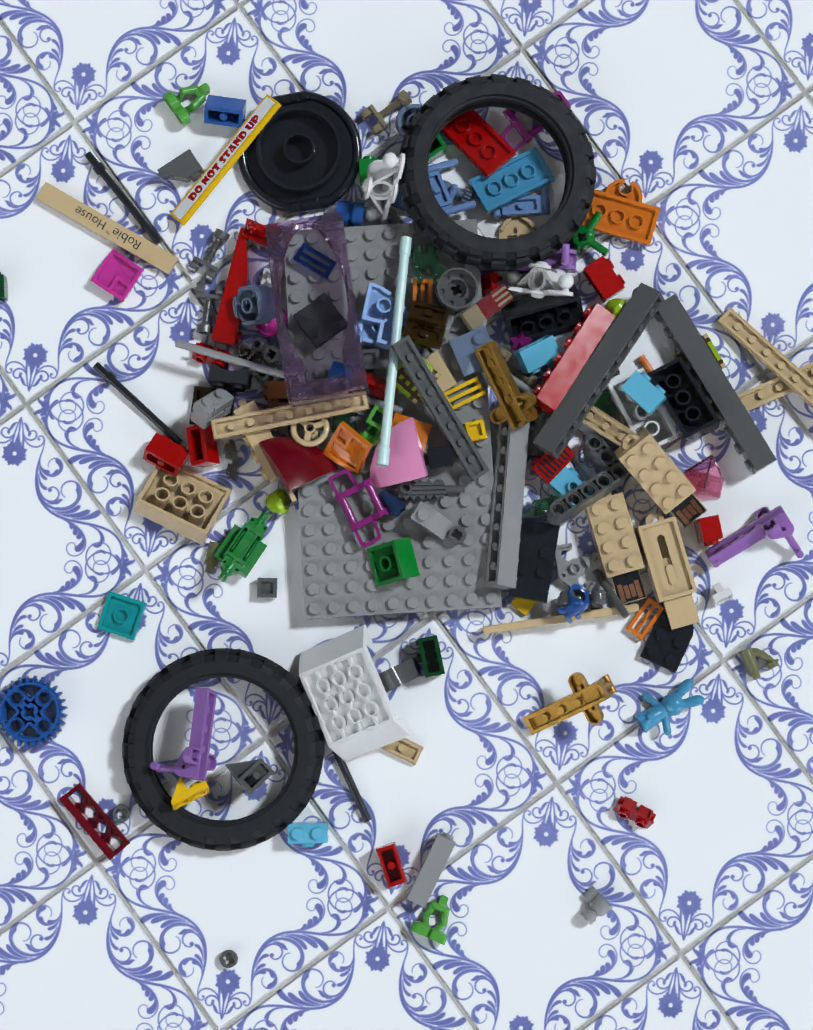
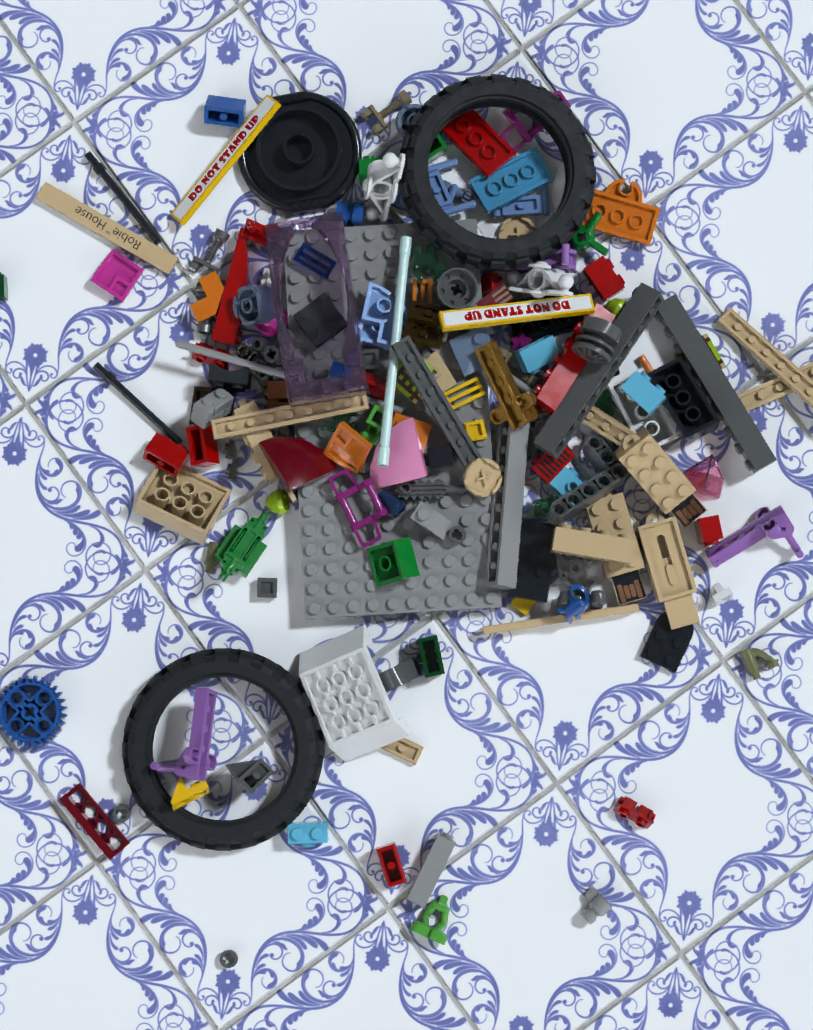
teal tile [97,591,147,640] -> none
dark grey slope [157,149,204,183] -> none
bright green piece [162,83,210,127] -> none
tan piece [290,418,330,447] -> none
black bar [323,734,371,822] -> none
pearl gold piece [523,672,617,735] -> none
dark grey bar [592,569,629,618] -> none
orange tile [626,597,665,640] -> none
dark azure animal [635,679,704,736] -> none
none -> orange tile [190,271,224,323]
none -> tile [438,293,595,332]
none -> tan tile [463,458,502,497]
none -> tan brick [550,524,635,565]
none -> dark grey wheel [571,316,622,365]

